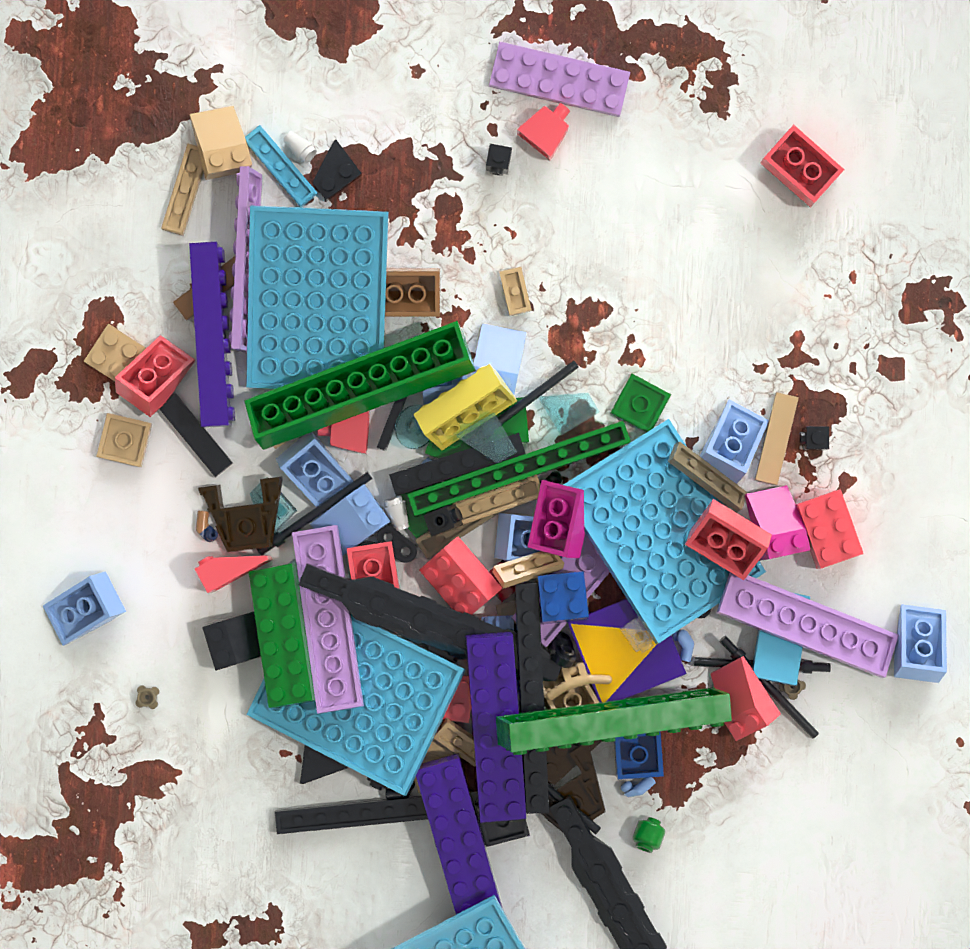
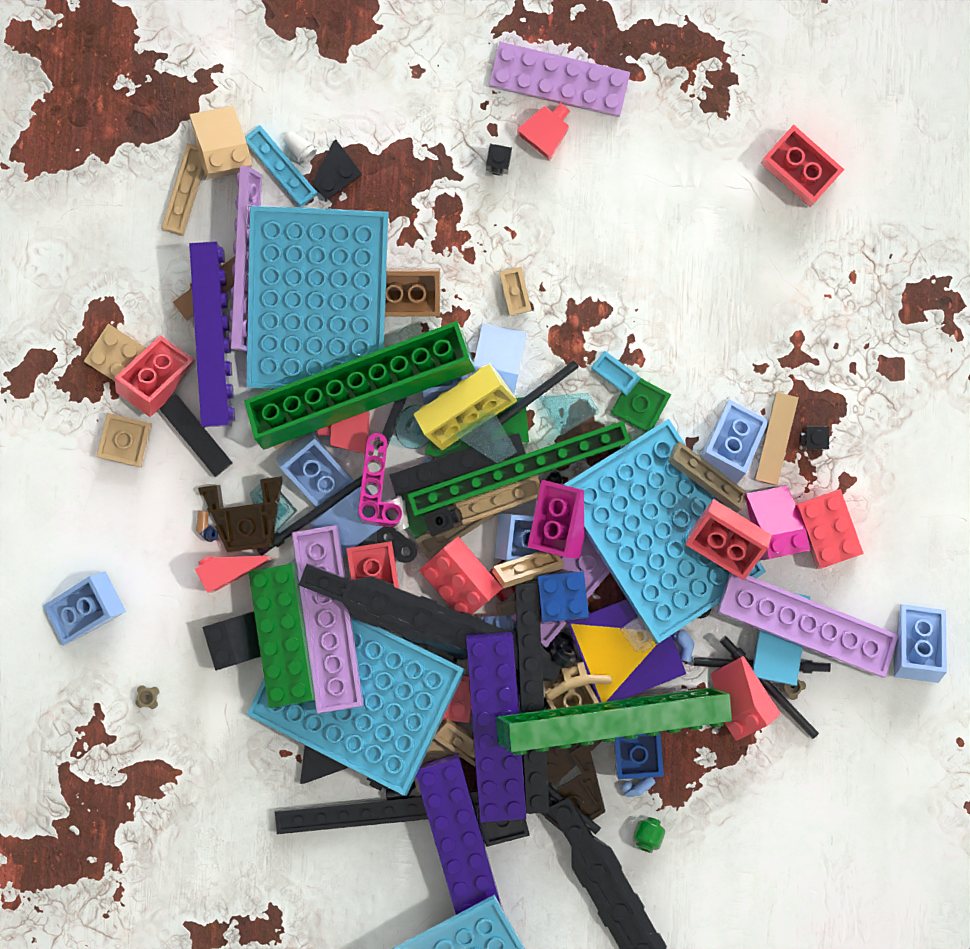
none -> dark pink beam [358,433,402,527]
none -> medium azure tile [591,351,641,396]

